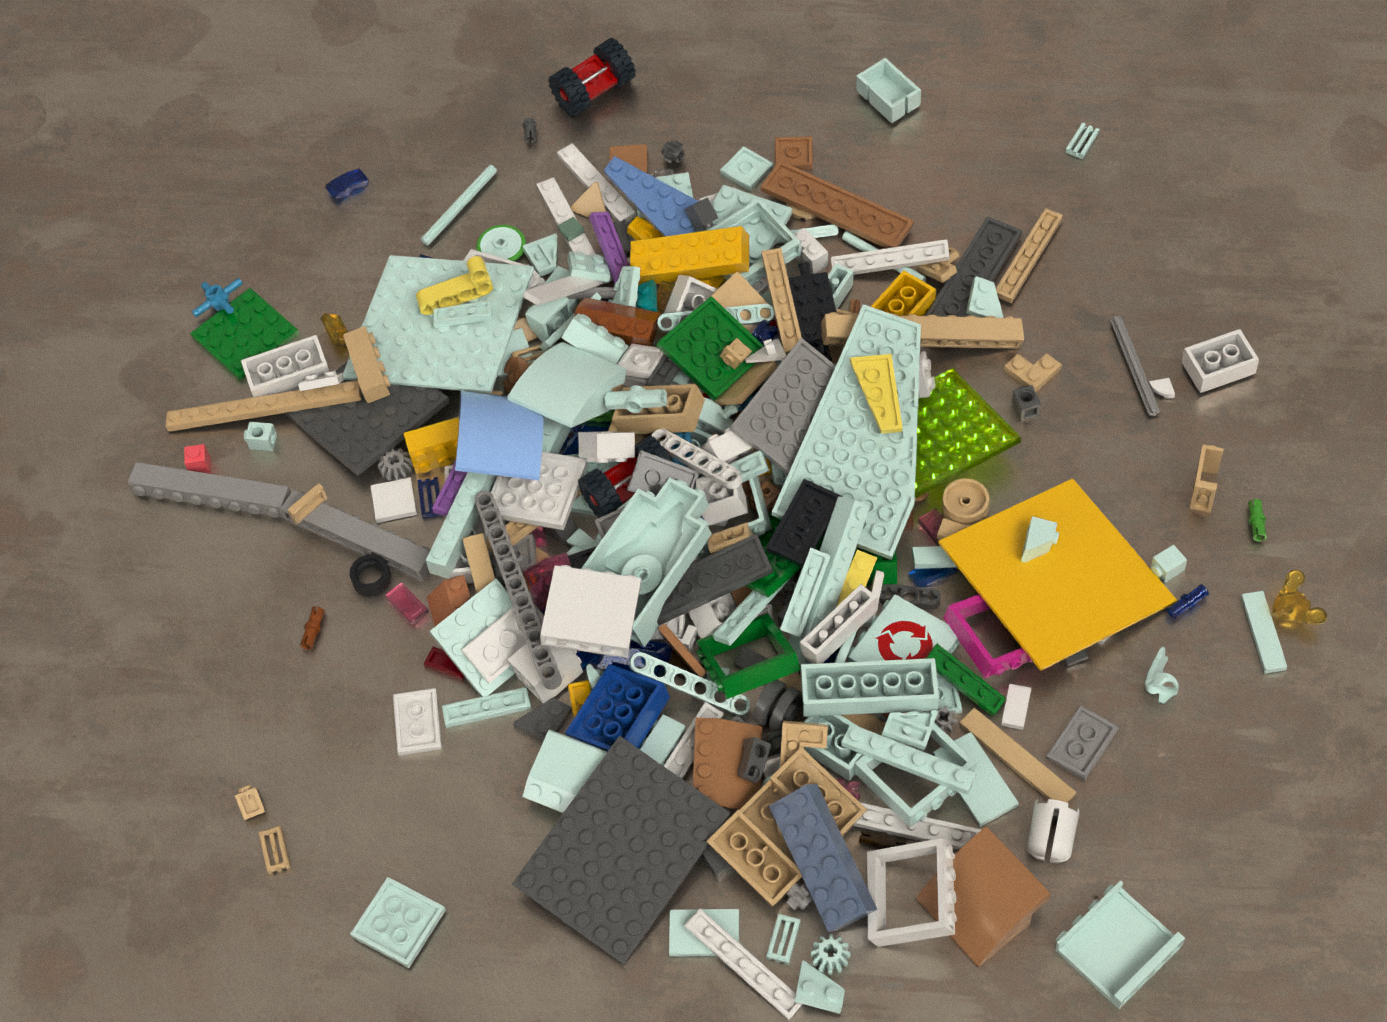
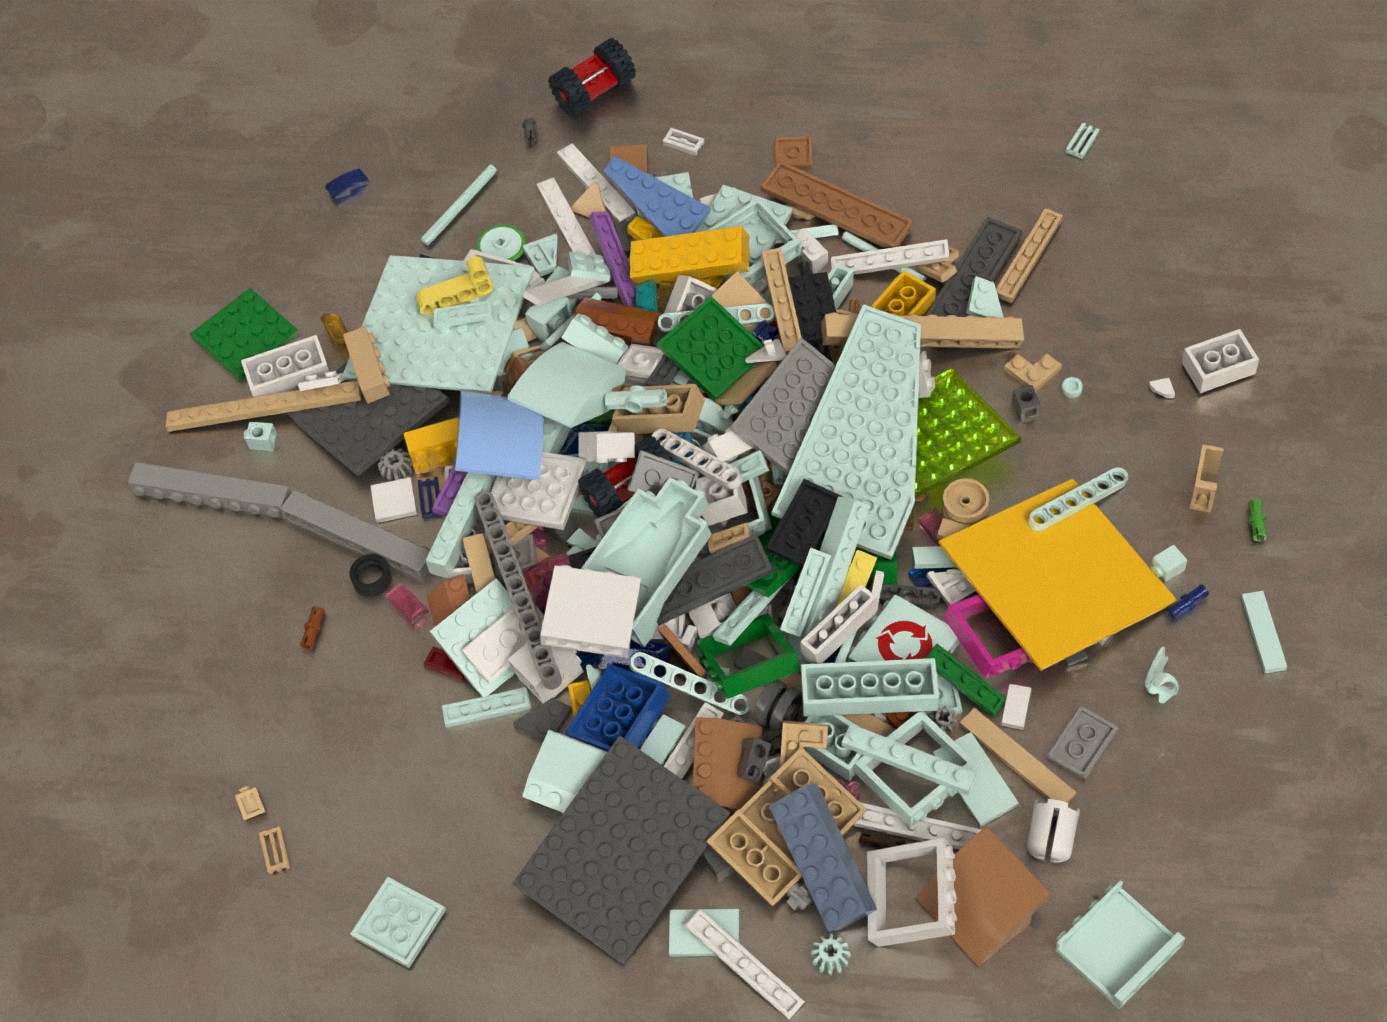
coral brick [184,444,211,474] -> none
dark azure bar [192,278,243,318] -> none
tan tile [287,483,327,524] -> none
white tile [393,688,442,756] -> none
sand green tile [558,217,585,242] -> none
light aqua wing [608,266,640,307] -> none
light aqua dish [621,554,663,595] -> none
dark grey gear [661,140,685,164] -> none
dark grey brick [684,197,718,230] -> none
light aqua tile [720,146,773,191] -> none
tan bracket [720,338,752,369] -> none
light aqua tile [766,914,801,965] -> none
light aqua wing [794,961,845,1014] -> none
light yellow wing [850,354,903,434] -> none
light aqua piece [856,58,921,123] -> none
light aqua wing [882,710,938,751] -> none
light aqua slope [1021,516,1059,563] -> none
light grey axle [1111,316,1160,416] -> none
clear yellow head [1271,570,1328,626] -> none
none -> white tile [663,128,705,156]
none -> white wing [926,569,977,606]
none -> light aqua beam [1028,467,1129,531]
none -> light aqua tile [1062,377,1083,398]

